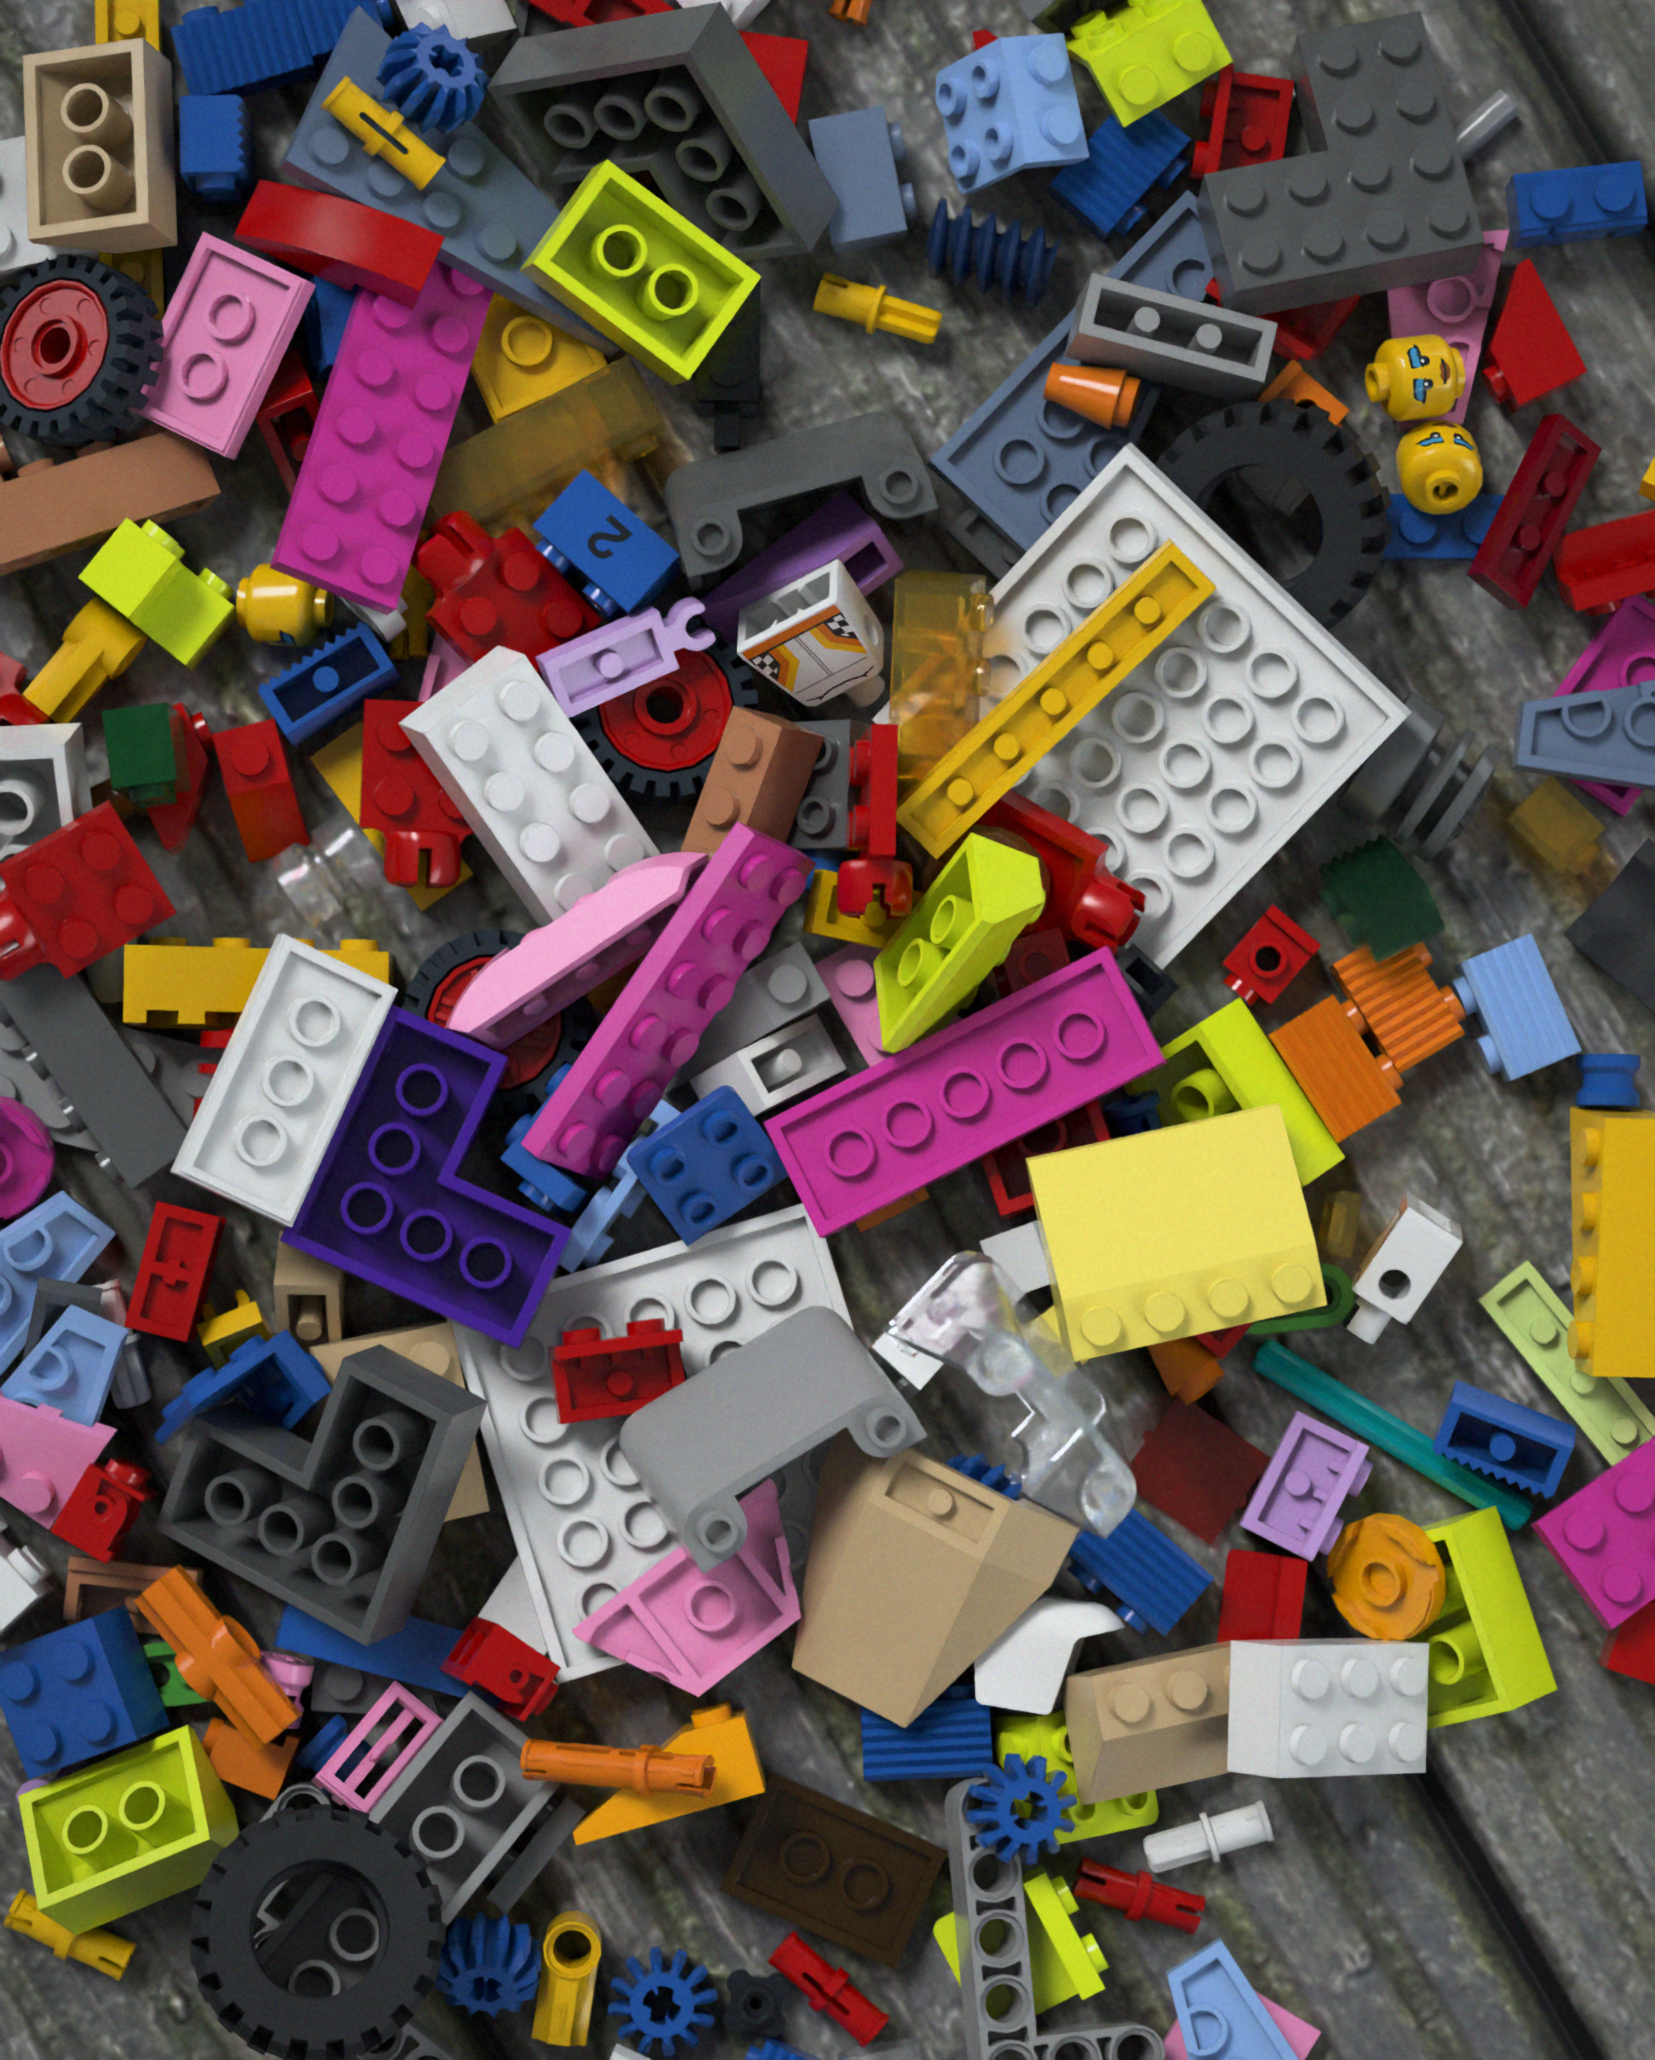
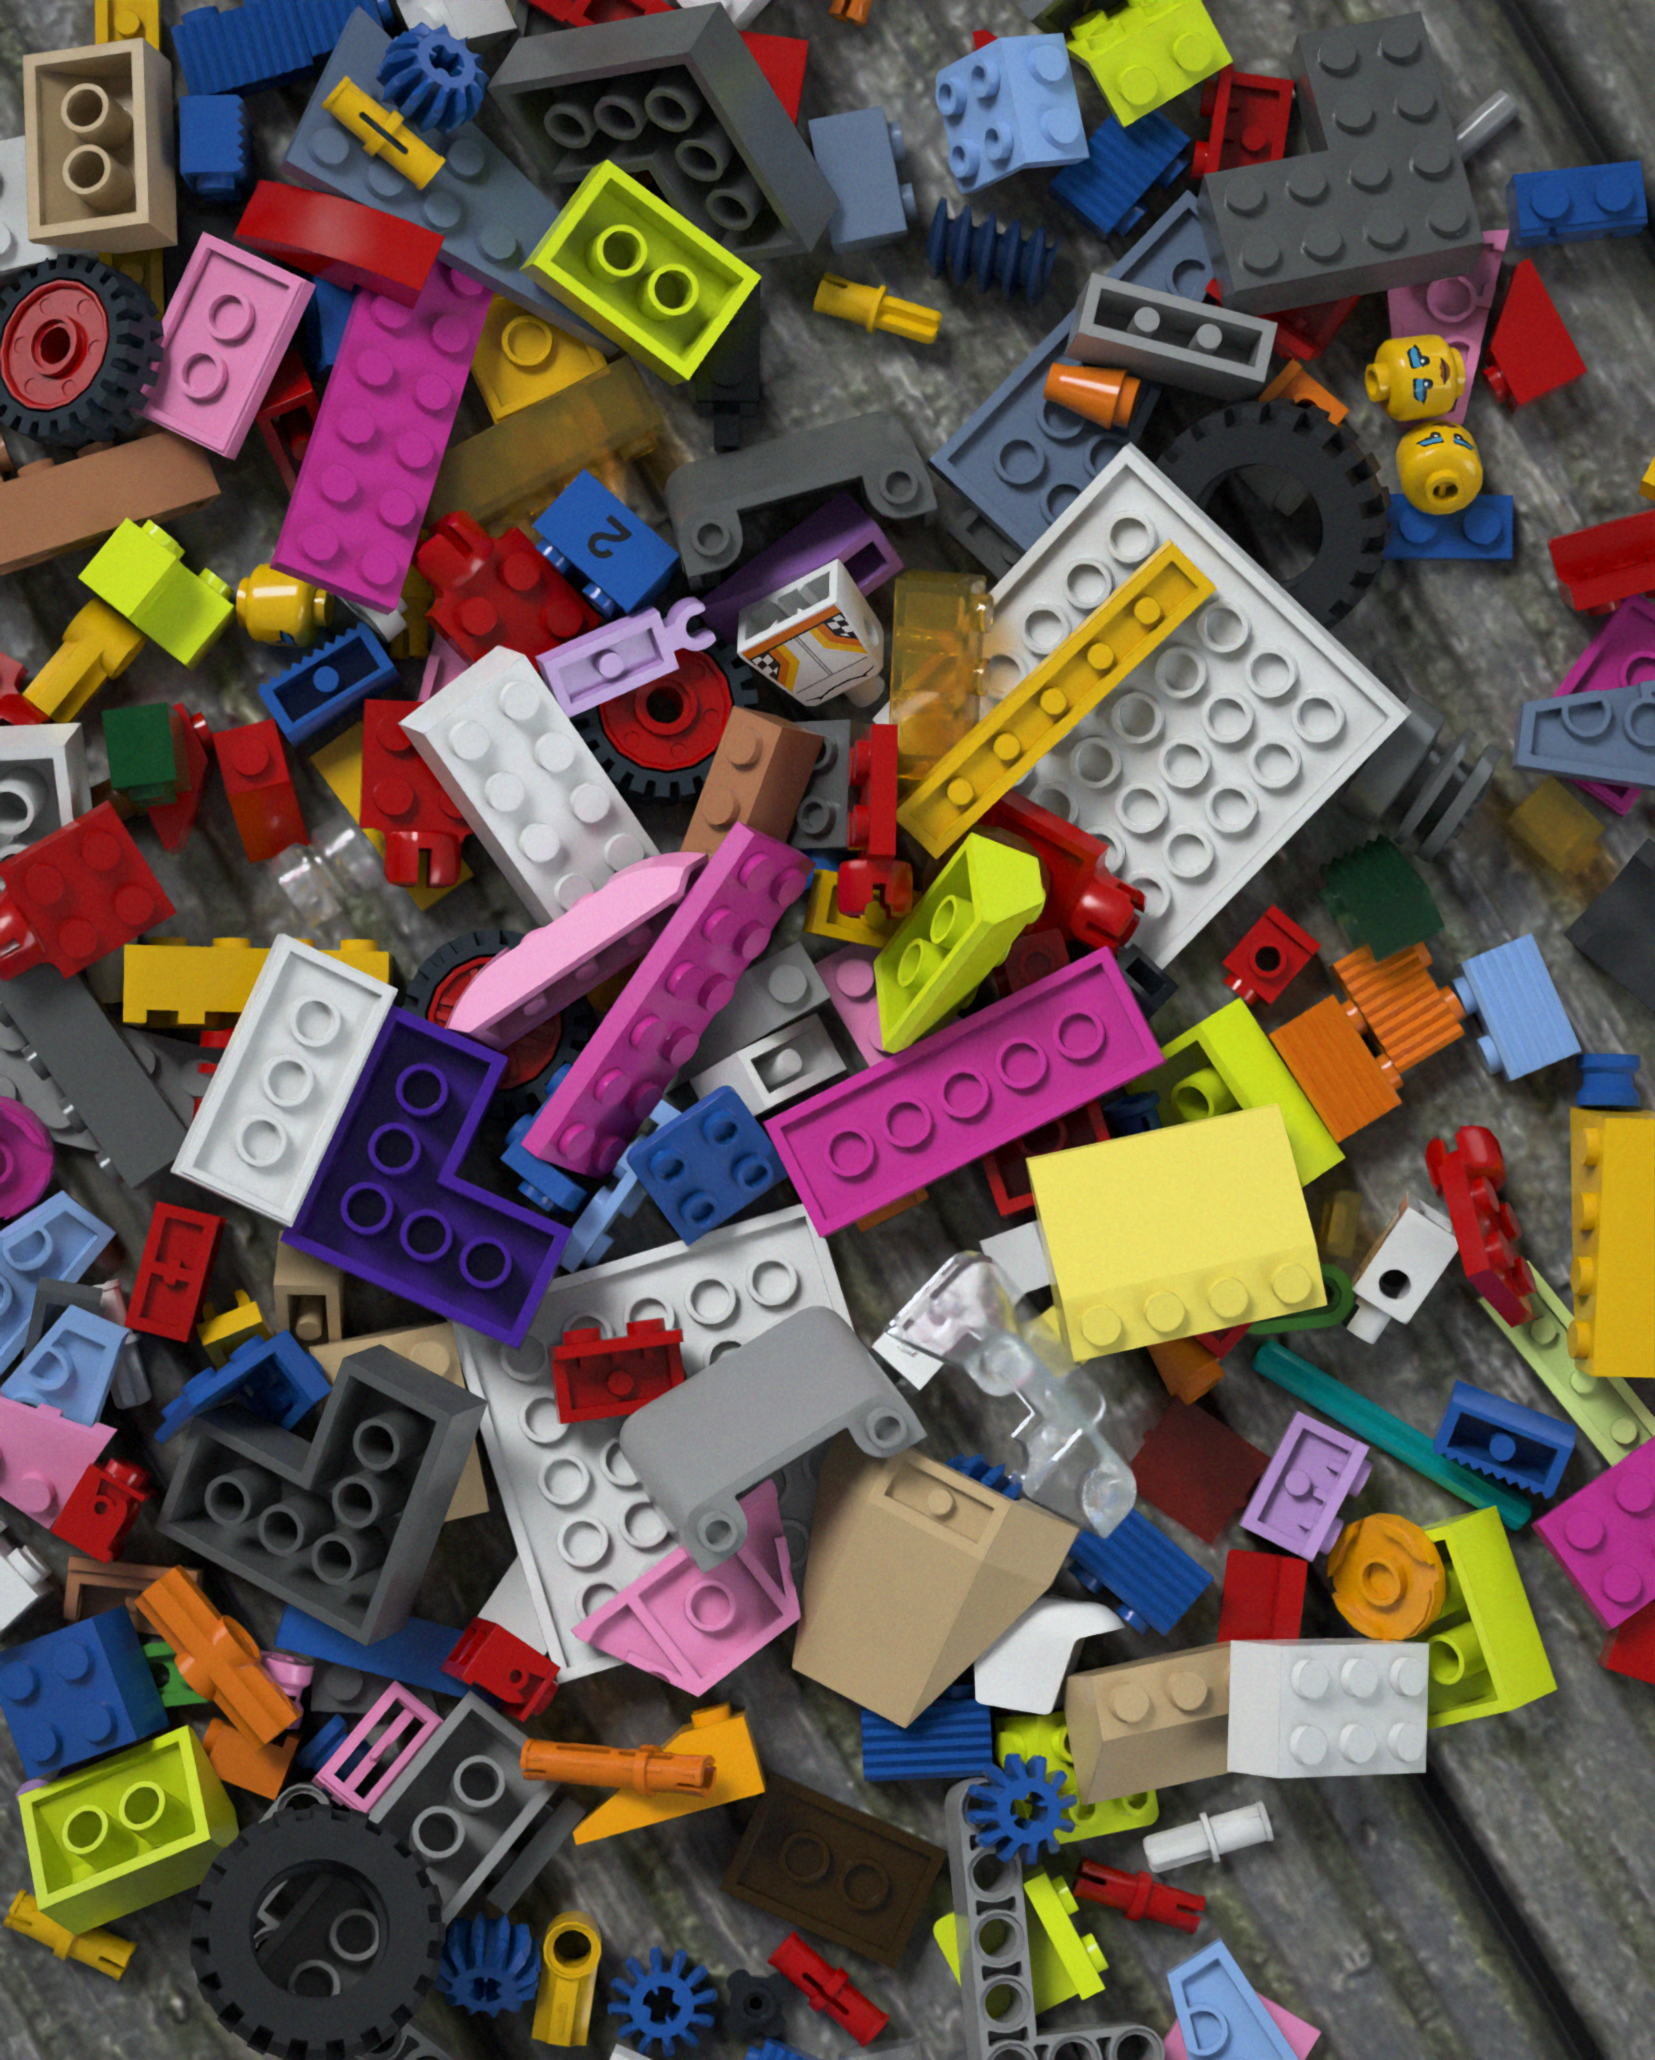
dark red plate [1467,413,1602,610] -> none
none -> red plate [1425,1125,1537,1328]

